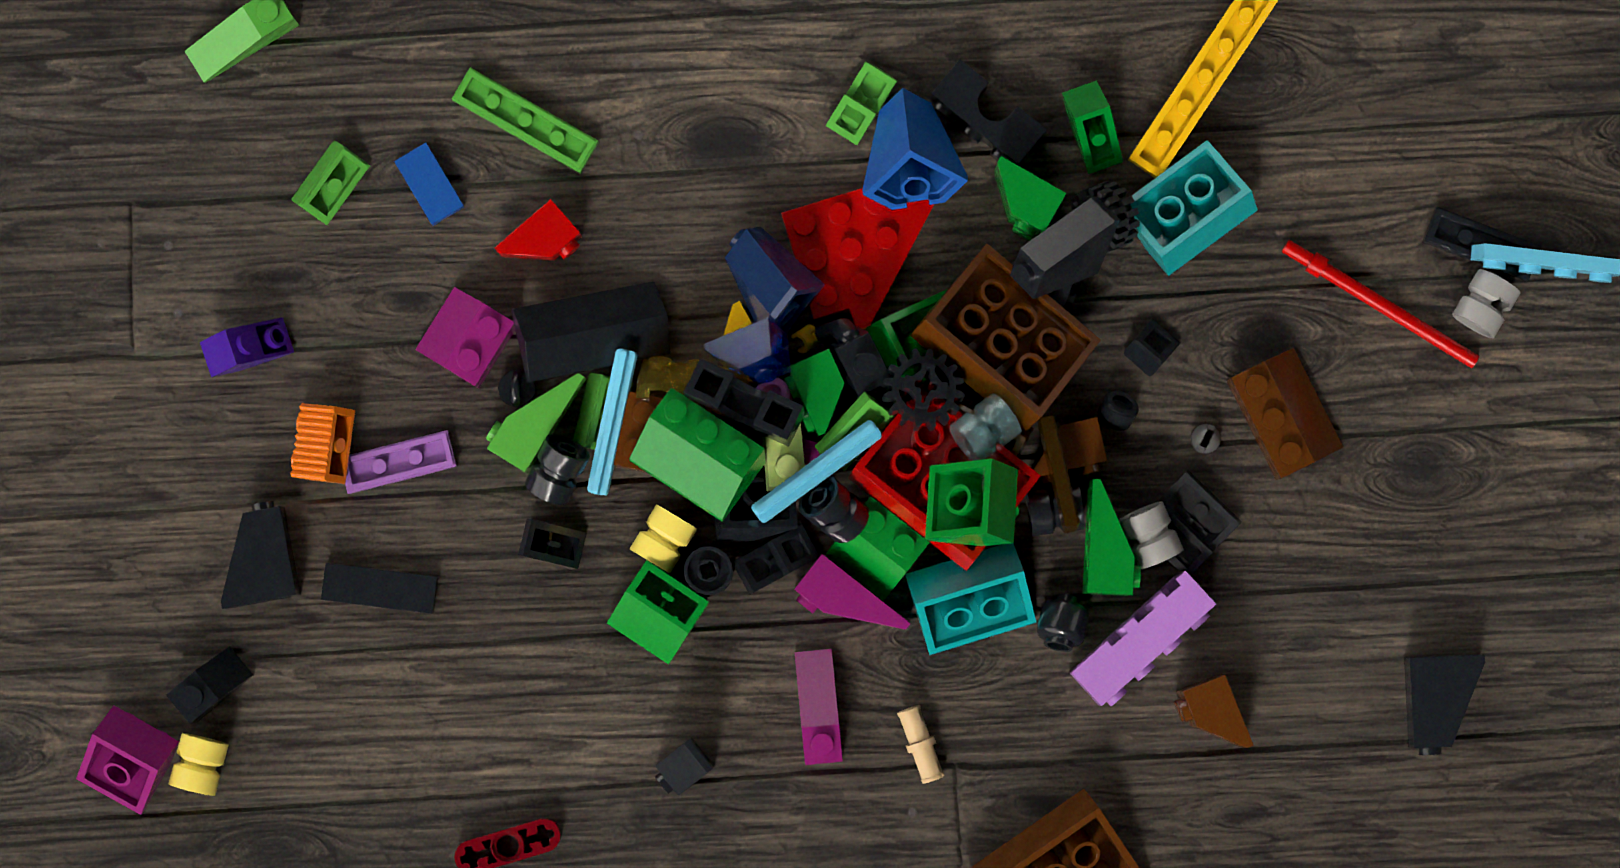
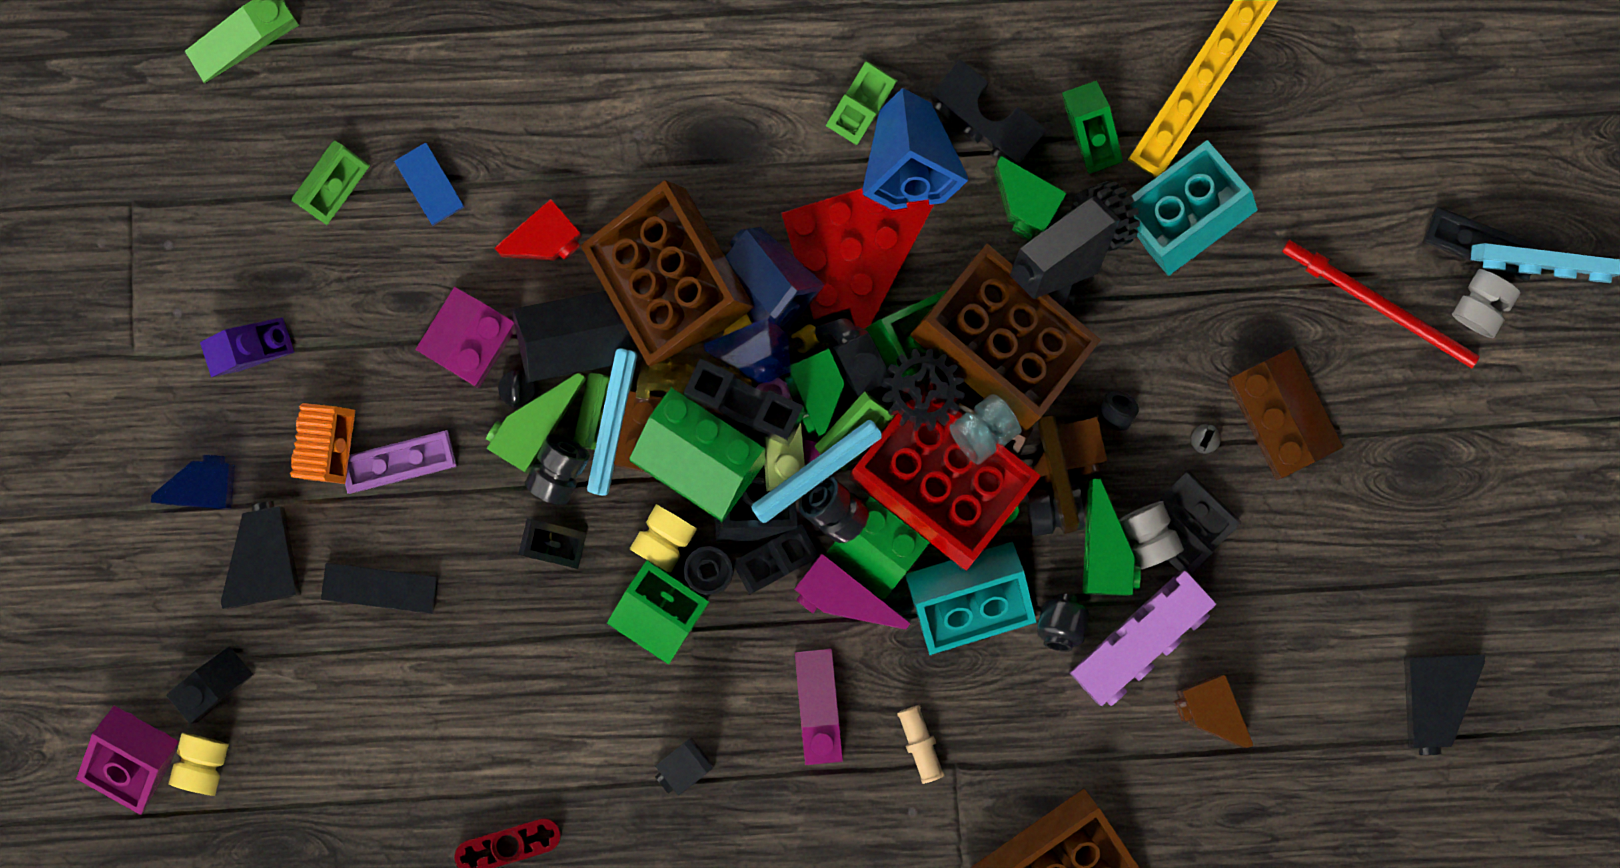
bright green tile [452,67,599,174] -> none
green slope [925,458,1018,546] -> none
black slope [1124,319,1180,376] -> none
none -> clear blue slope [151,455,235,510]
none -> reddish brown slope [580,180,754,366]

